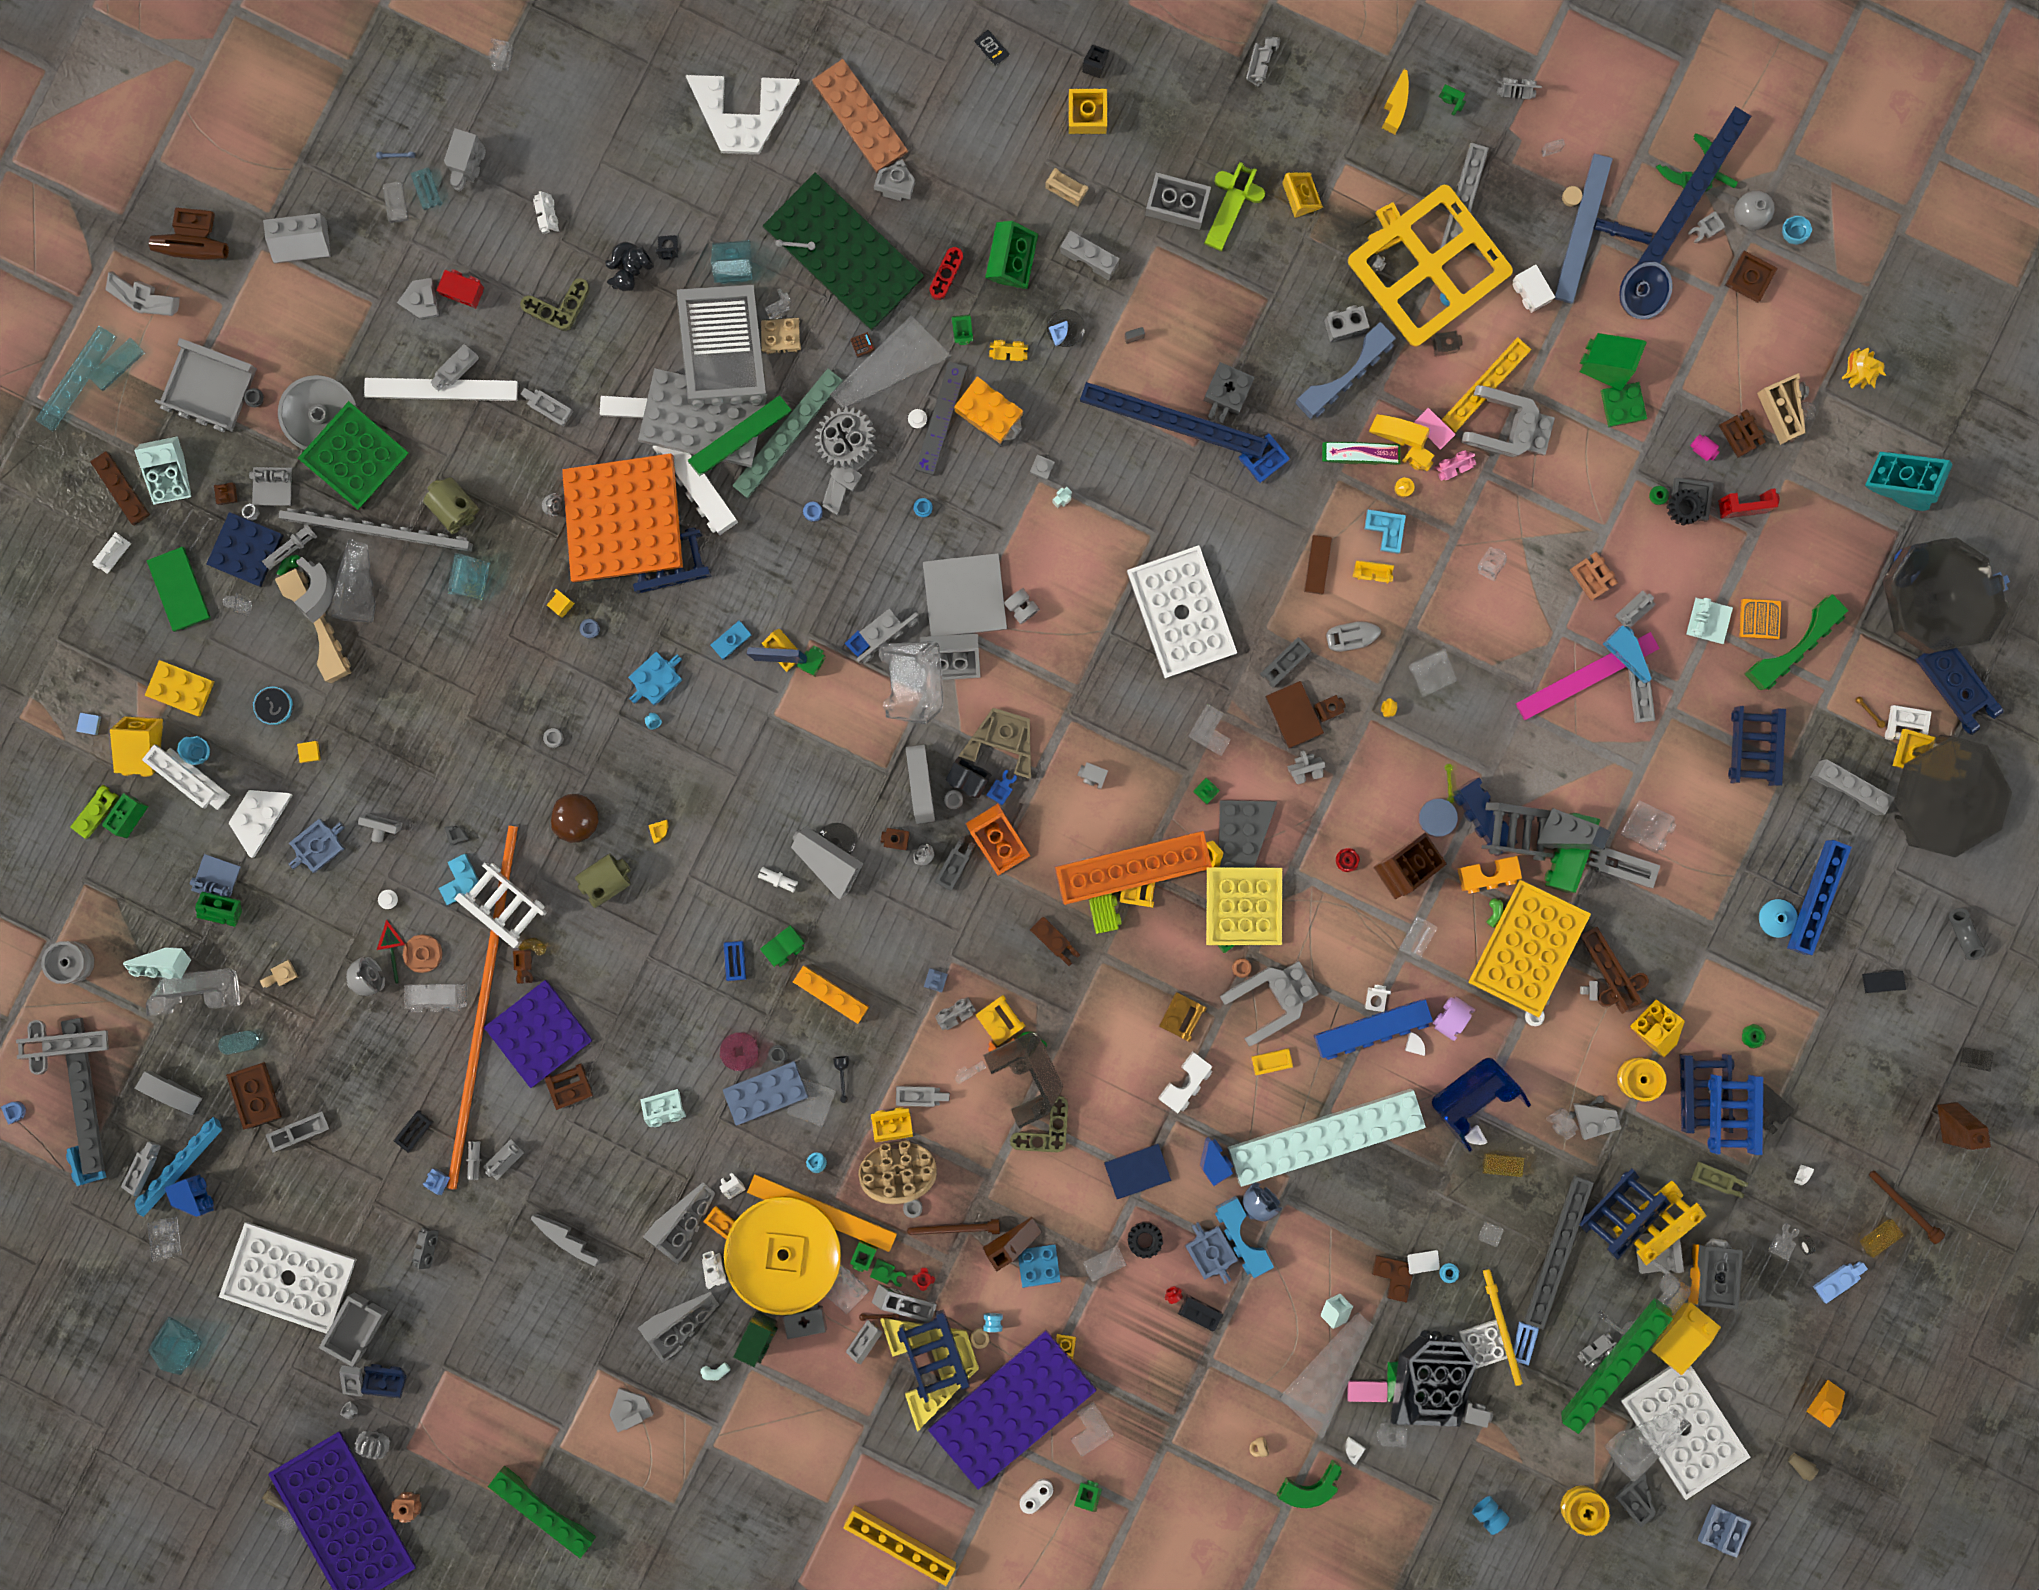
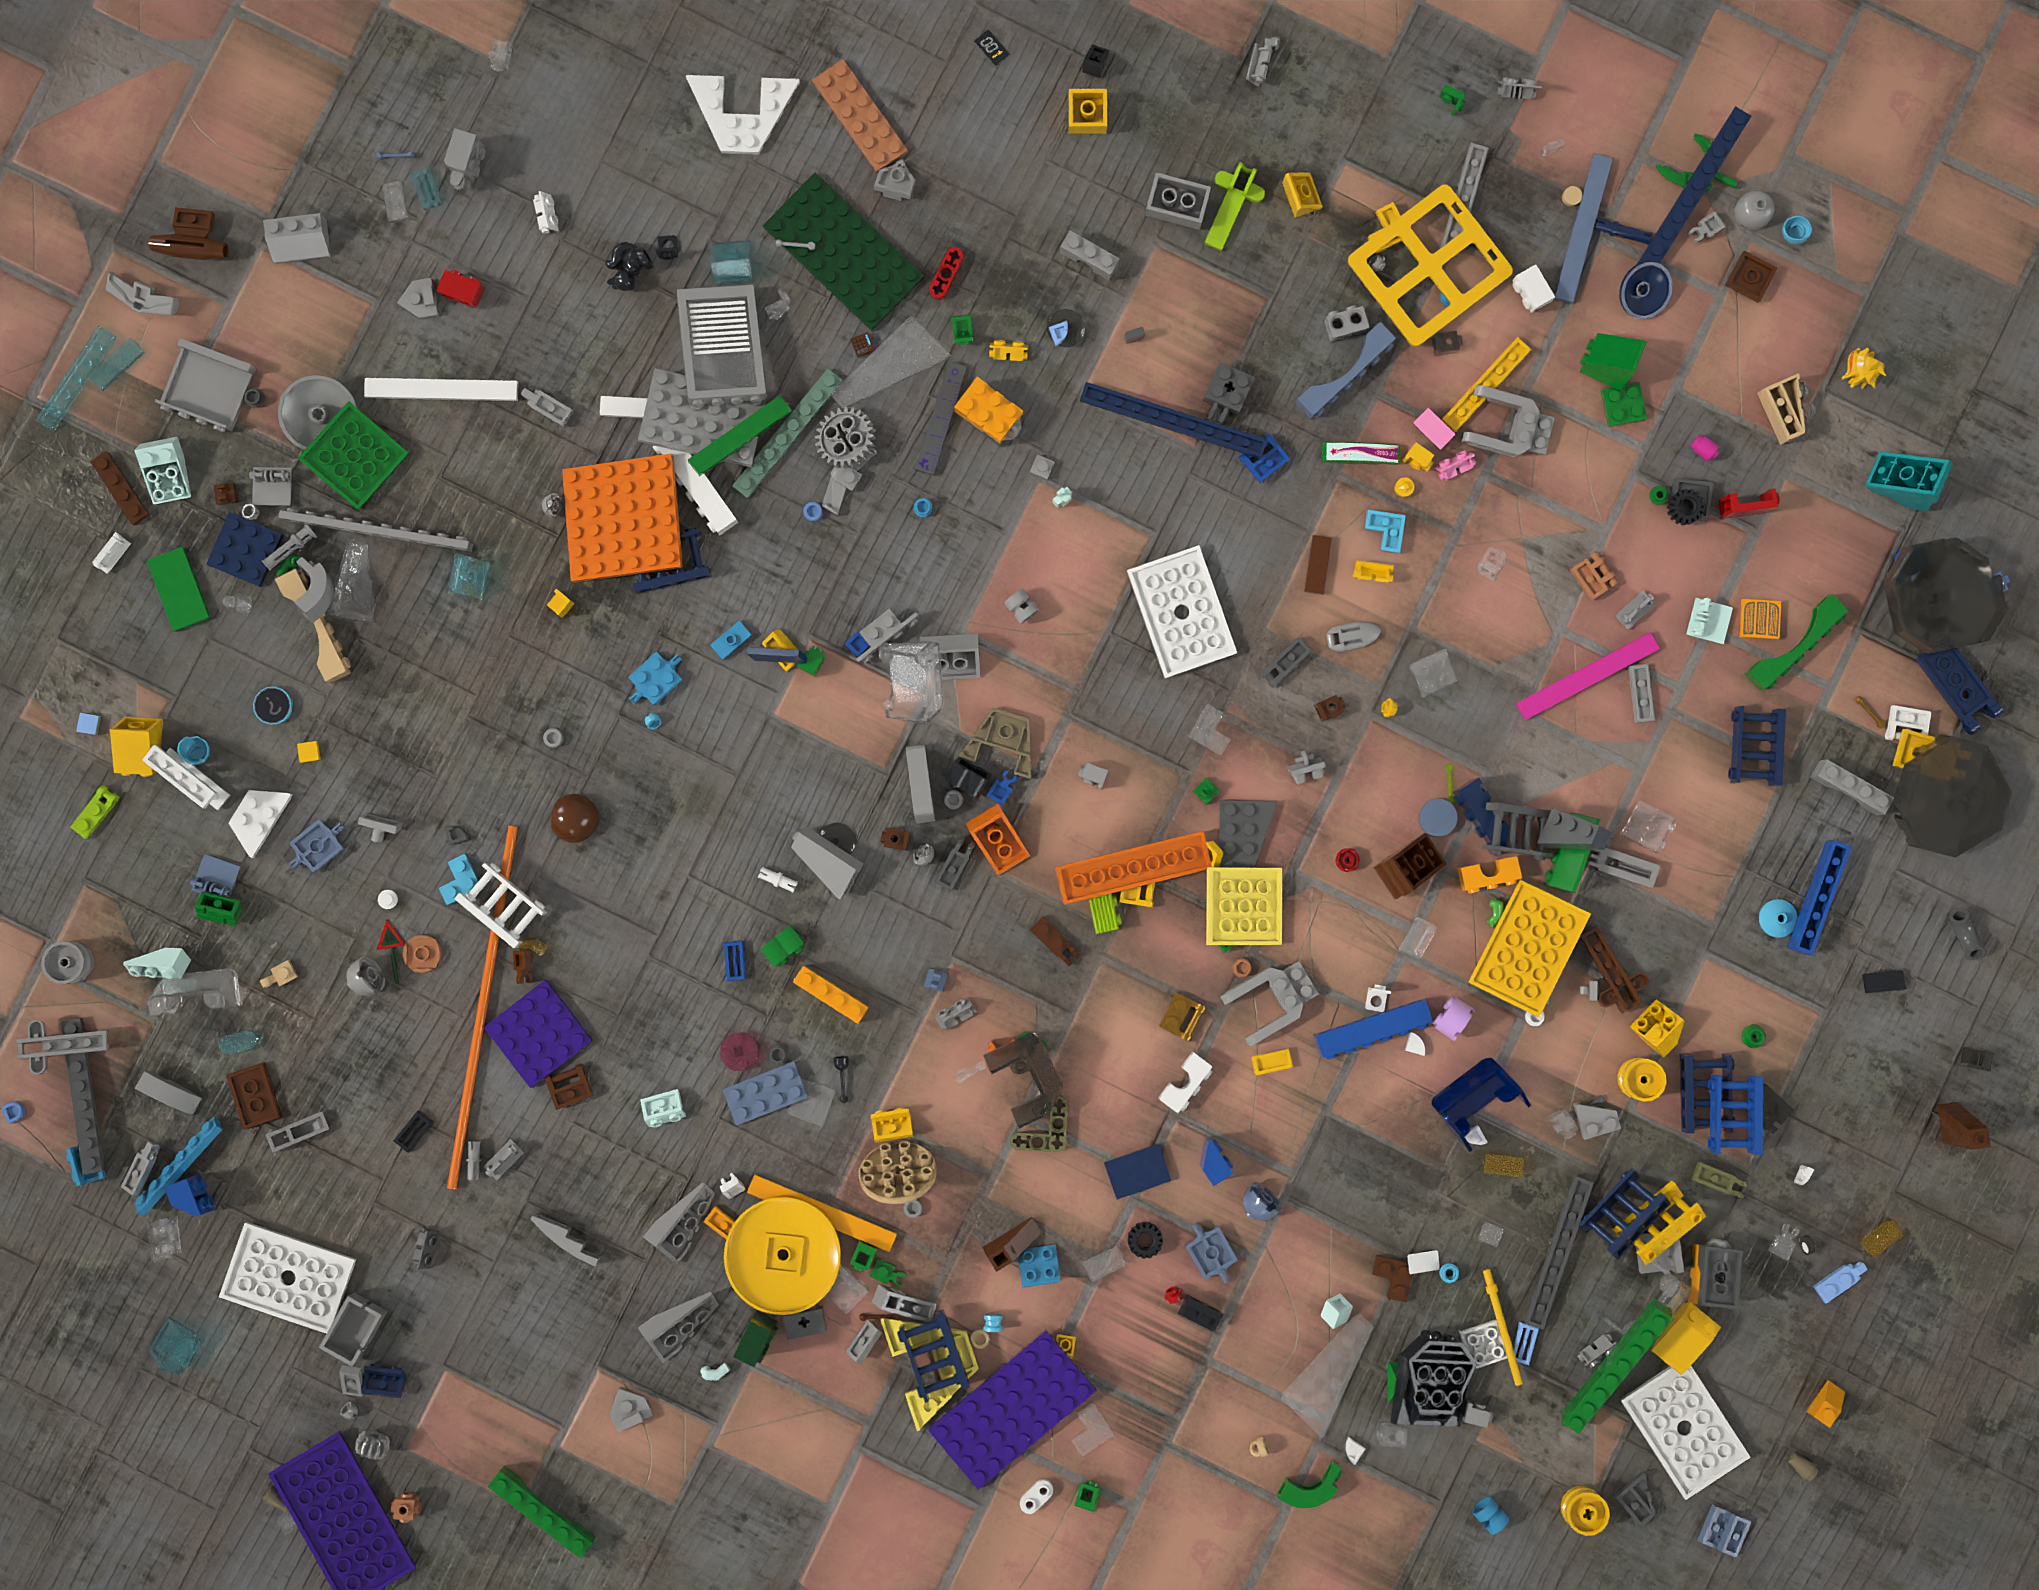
green hinge [102,793,149,838] -> none
yellow plate [145,660,214,717] -> none
clear wedge [404,984,467,1012] -> none
olive cylinder [423,477,480,535] -> none
medium blue tile [423,1168,450,1195] -> none
light grey hinge [431,344,479,391] -> none
olive beam [520,278,590,331] -> none
olive cylinder [575,853,631,908] -> none
sand blue tile [580,619,600,639] -> none
yellow tile [648,820,668,844] -> none
white hips [702,1251,726,1289] -> none
tan hinge [761,318,801,354] -> none
medium azure tile [806,1152,827,1173] -> none
yellow brick [843,1505,956,1586] -> none
light grey hinge [896,1086,950,1107] -> none
reddish brown piece [907,1219,1000,1235] -> none
white plate [908,409,927,429] -> none
red plate [912,1267,935,1291] -> none
light grey tile [923,553,1007,636] -> none
yellow plate [975,995,1025,1046] -> none
green slope [985,221,1038,289] -> none
tan hinge [1046,168,1089,207] -> none
dark azure arch [1215,1196,1274,1278] -> none
light aqua brick [1227,1089,1426,1187] -> none
reddish brown tile [1265,681,1324,749] -> none
bright pink tile [1347,1380,1387,1402] -> none
yellow slope [1369,414,1429,450] -> none
yellow slope [1382,69,1409,135] -> none
dark azure slope [1603,625,1652,683] -> none
clear wedge [1605,1409,1690,1482] -> none
reddish brown plate [1719,409,1766,458] -> none
reddish brown piece [1869,1171,1945,1244] -> none

